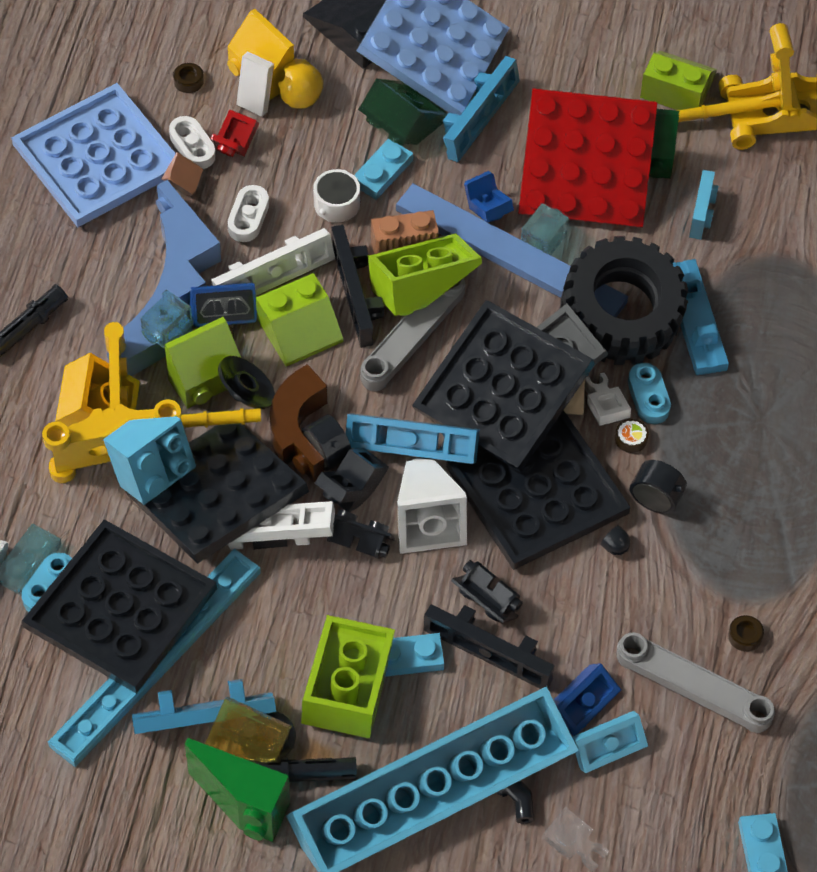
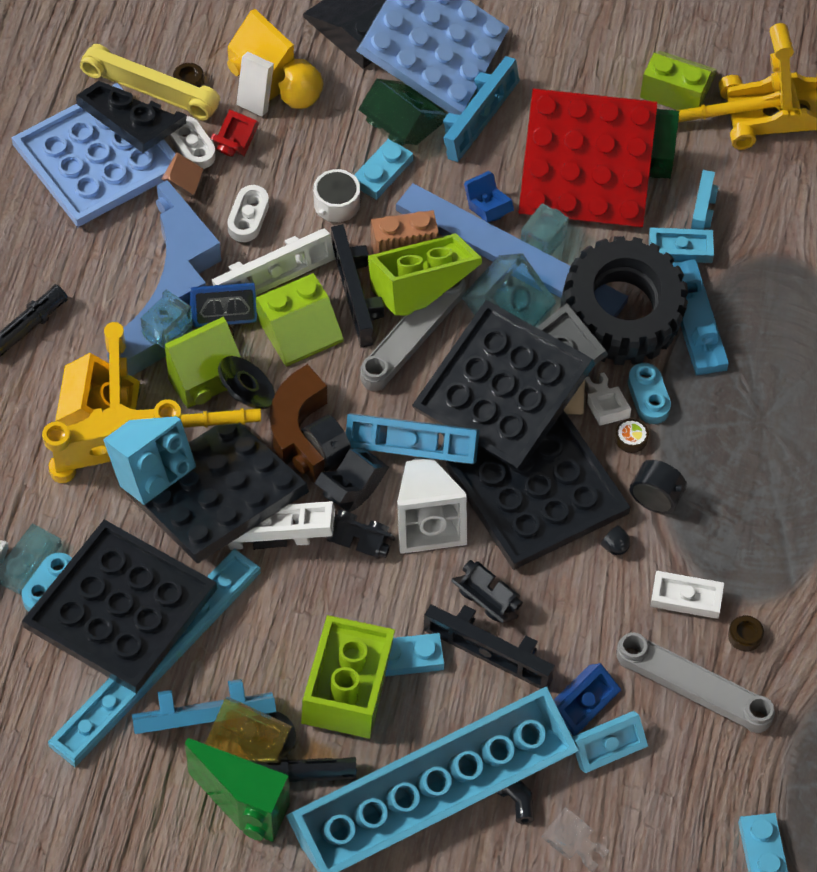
none -> black wing [76,81,187,153]
none -> light yellow piece [80,44,220,121]
none -> clear light blue slope [461,253,556,326]
none -> medium azure plate [649,227,714,263]
none -> white plate [650,571,724,619]

